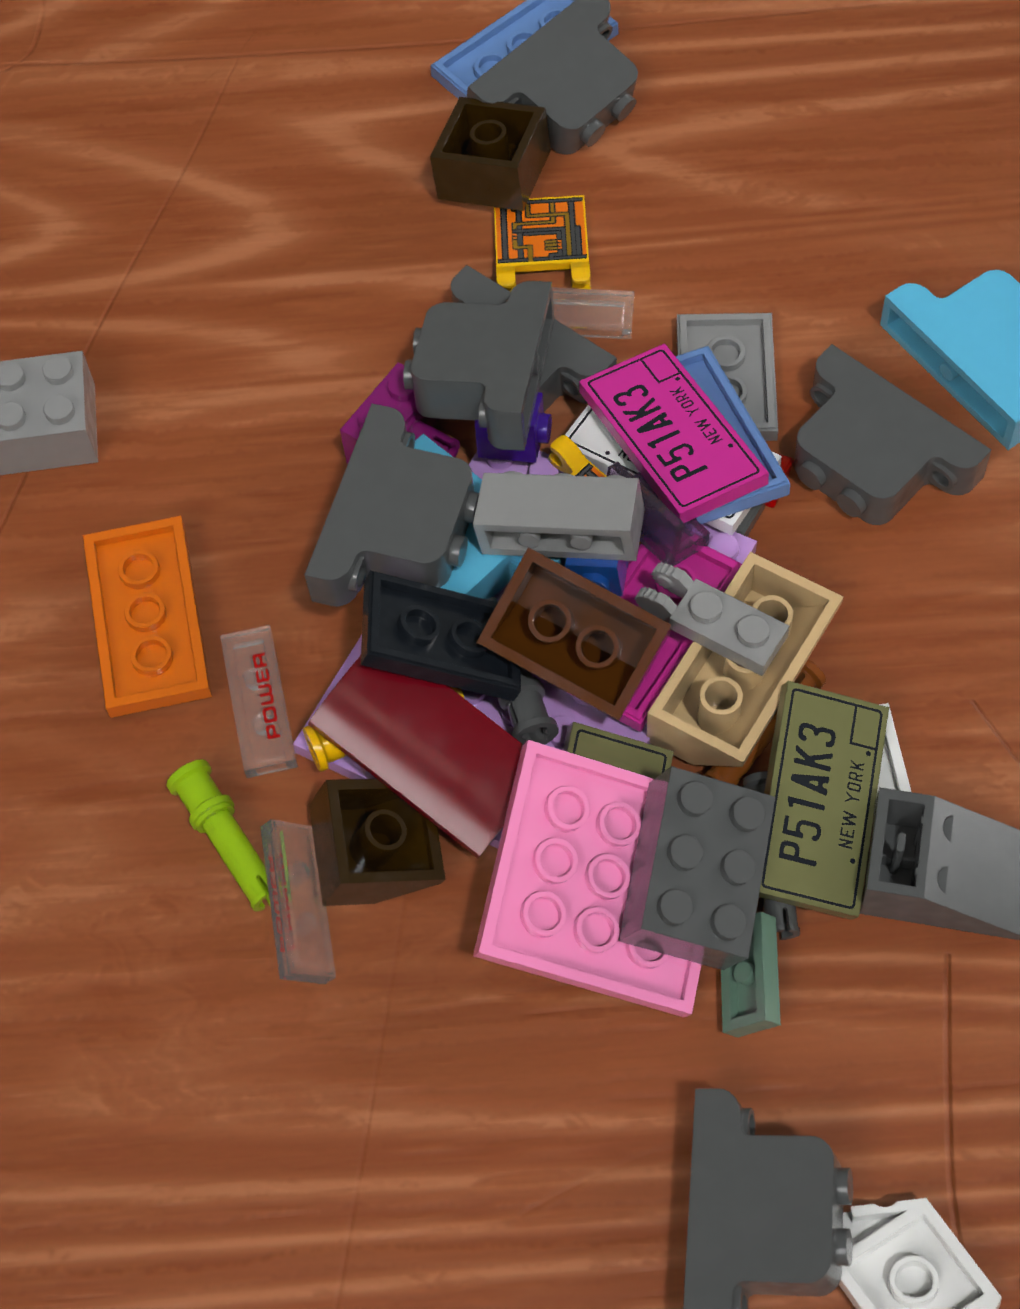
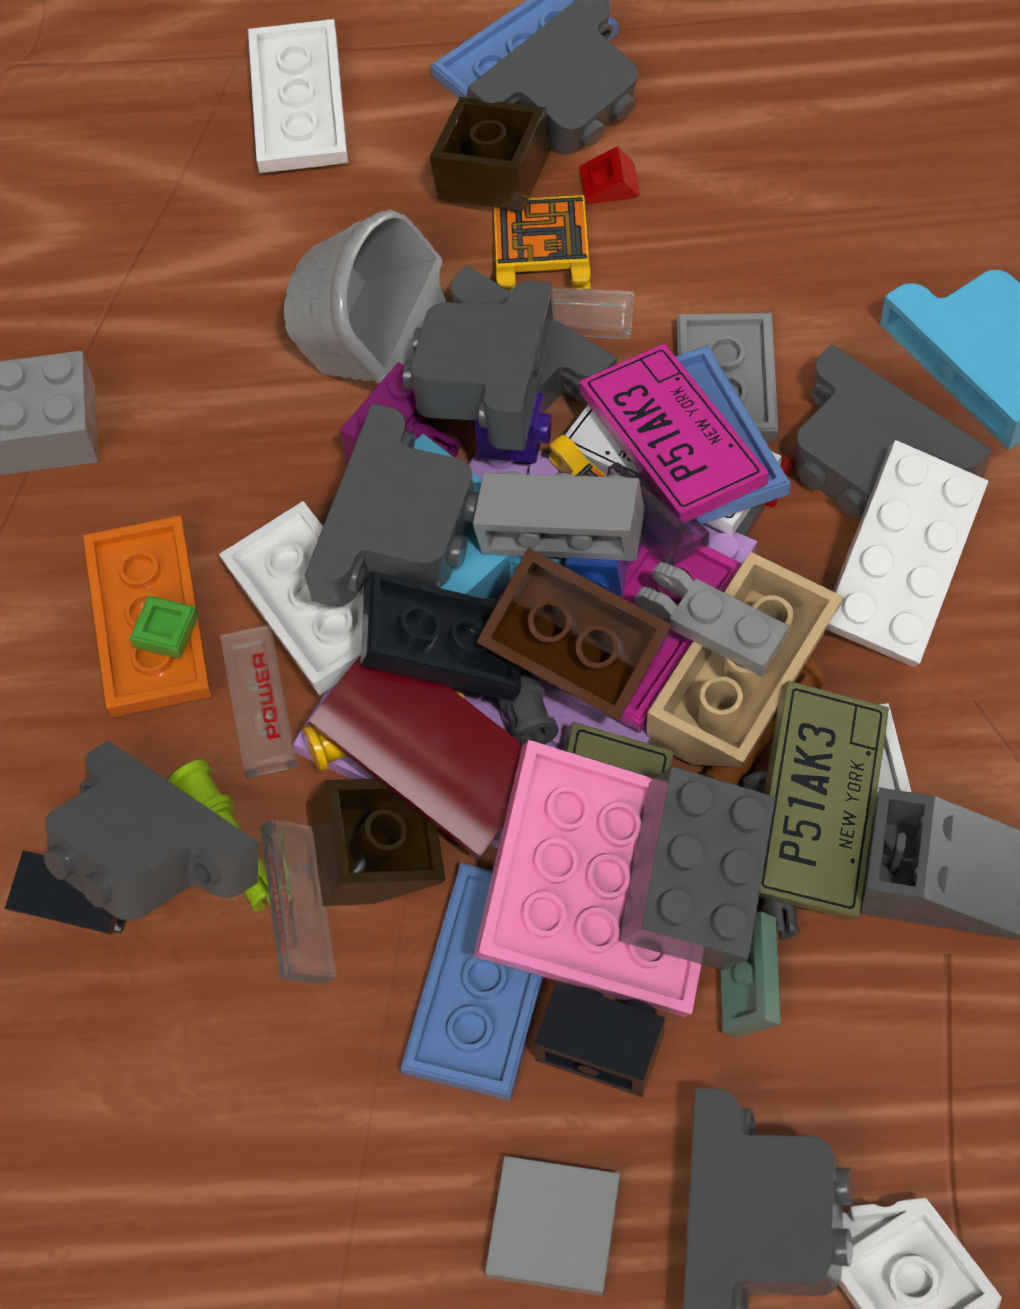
none -> black hinge [5,850,127,935]
none -> dark grey brick [44,740,259,920]
none -> bright green tile [129,595,199,659]
none -> white plate [219,501,364,696]
none -> white plate [248,19,348,173]
none -> light grey piece [284,209,446,383]
none -> medium blue tile [400,863,544,1101]
none -> light grey tile [485,1156,620,1297]
none -> black brick [534,981,665,1098]
none -> red slope [579,146,640,204]
none -> white plate [826,440,988,668]

